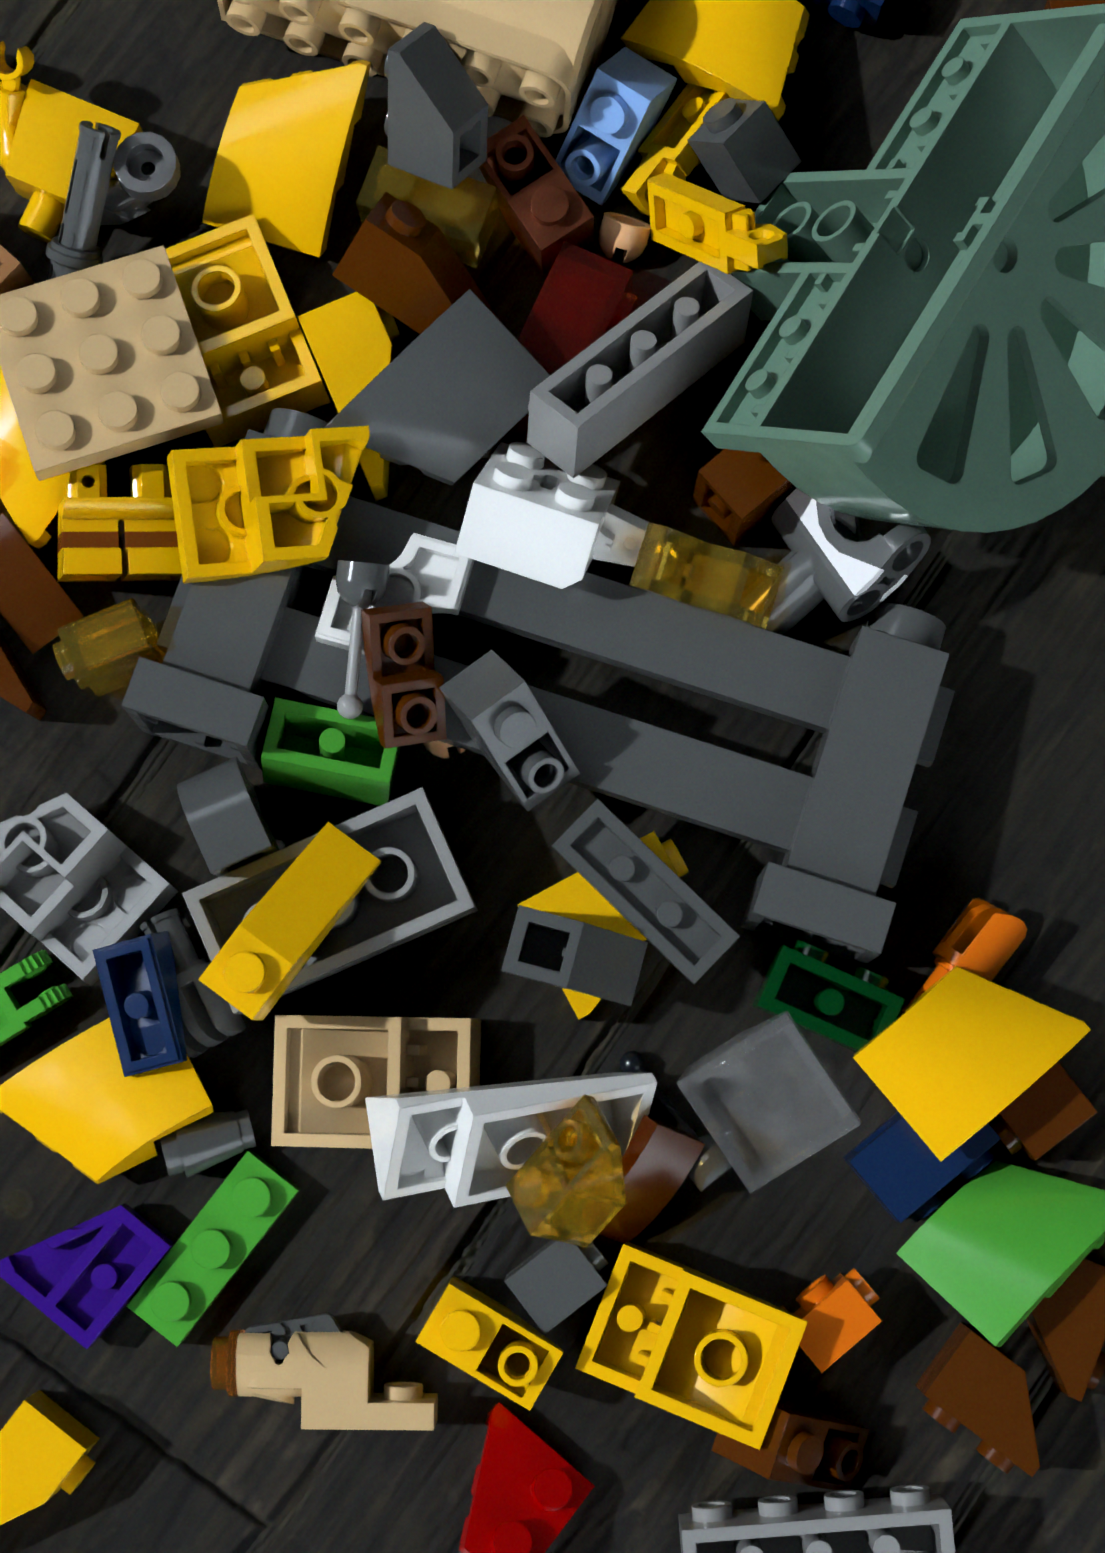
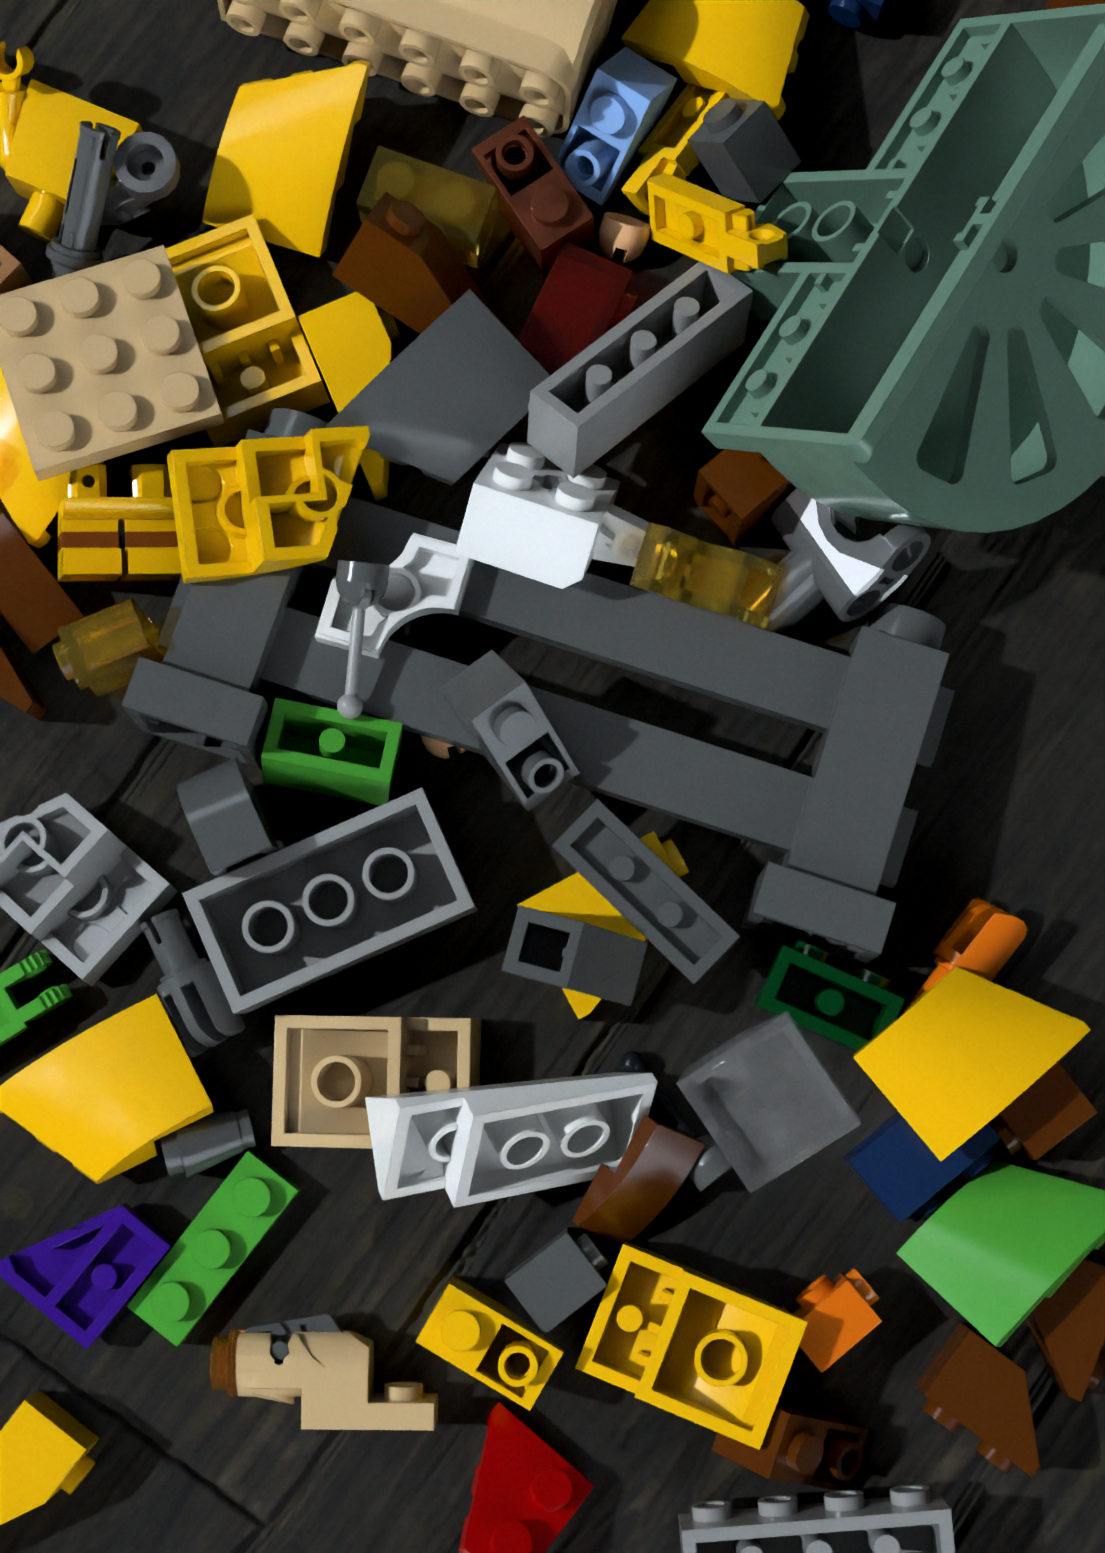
dark blue slope [92,931,187,1077] -> none
yellow slope [198,822,382,1021] -> none
reddish brown slope [361,601,447,749] -> none
dark grey slope [384,22,488,189] -> none
clear yellow slope [505,1094,626,1247] -> none

